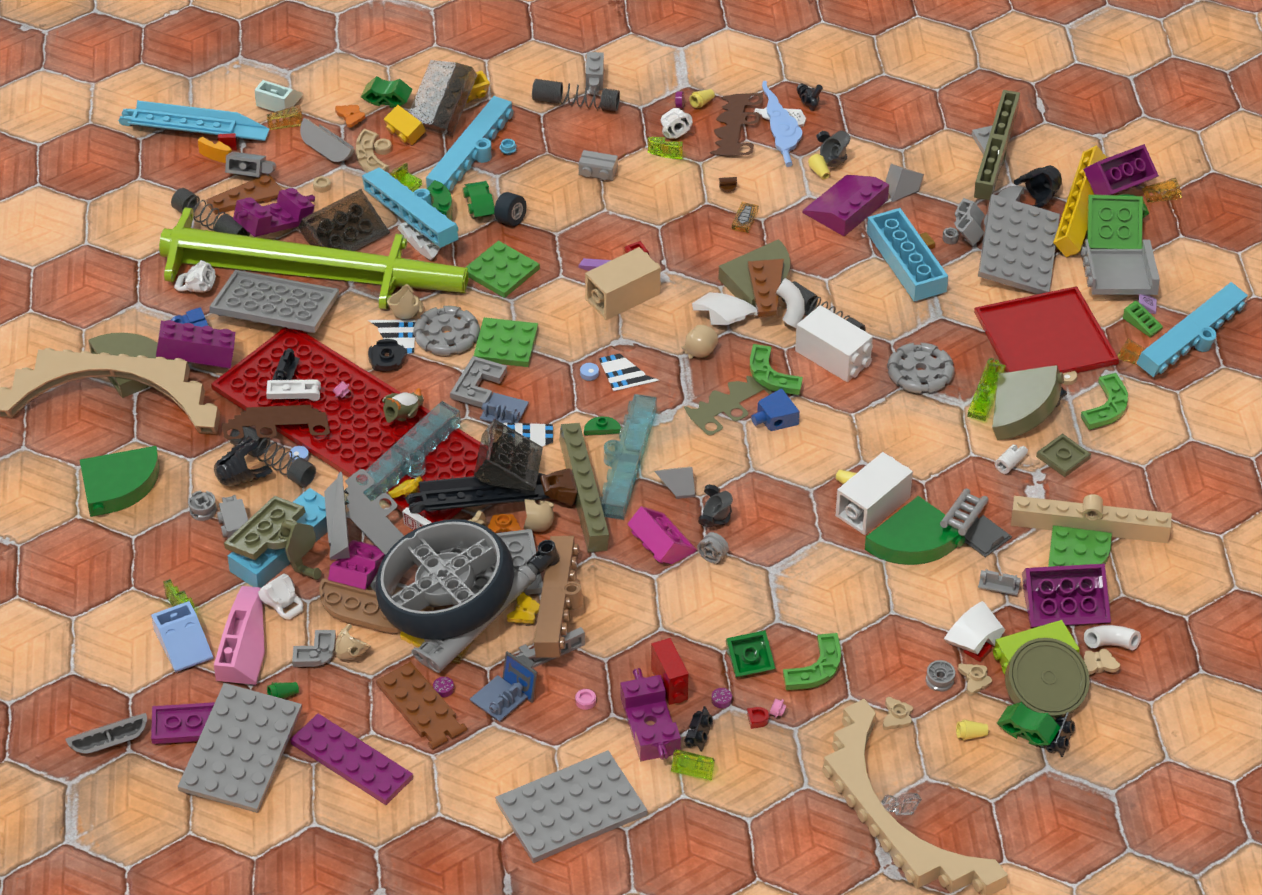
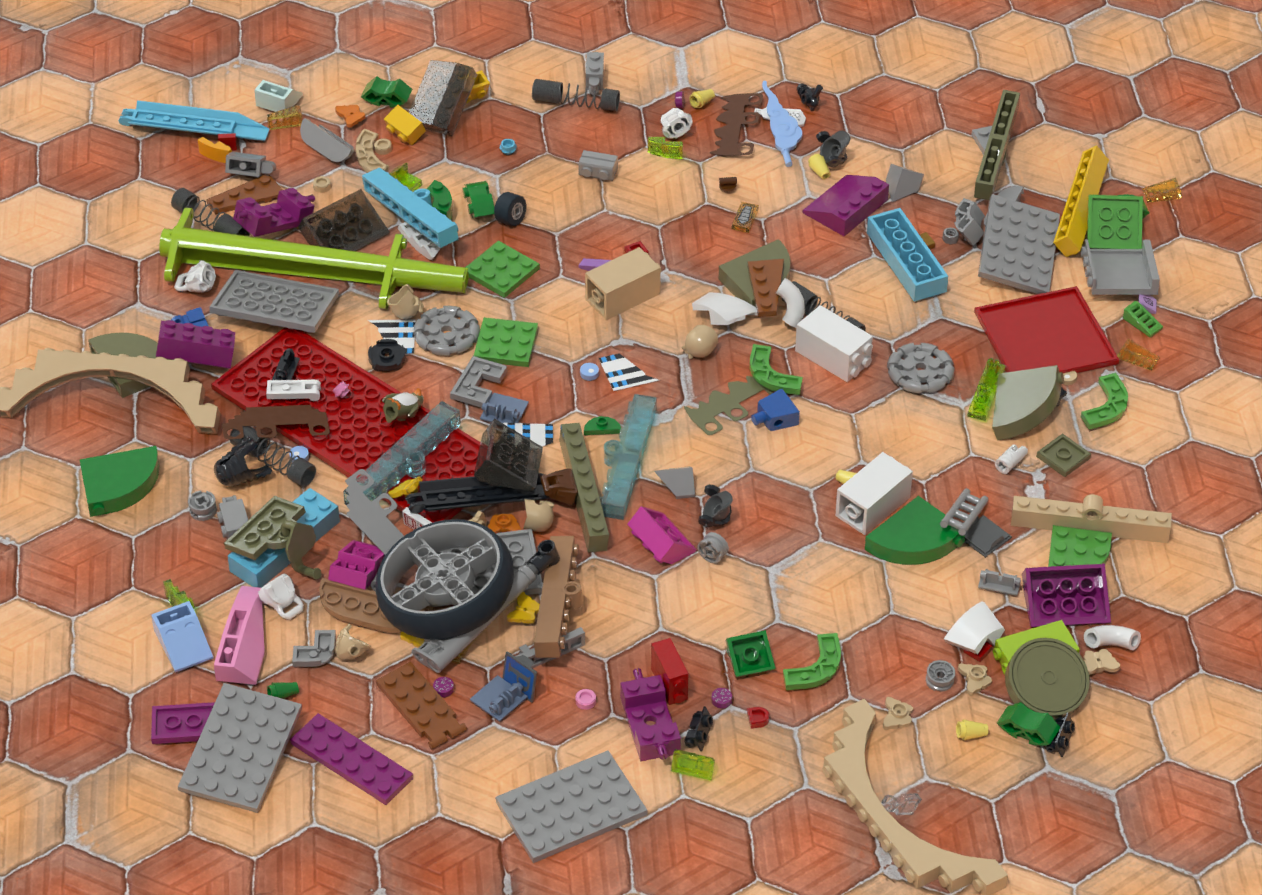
light grey brick [65,713,147,753] -> none
light grey wedge [324,472,350,560] -> none
medium azure hinge [426,96,514,192] -> none
bright pink plate [769,698,786,718] -> none
black hair [1014,165,1062,208] -> none
magenta brick [1083,144,1159,195] -> none
medium azure hinge [1136,282,1248,377] -> none

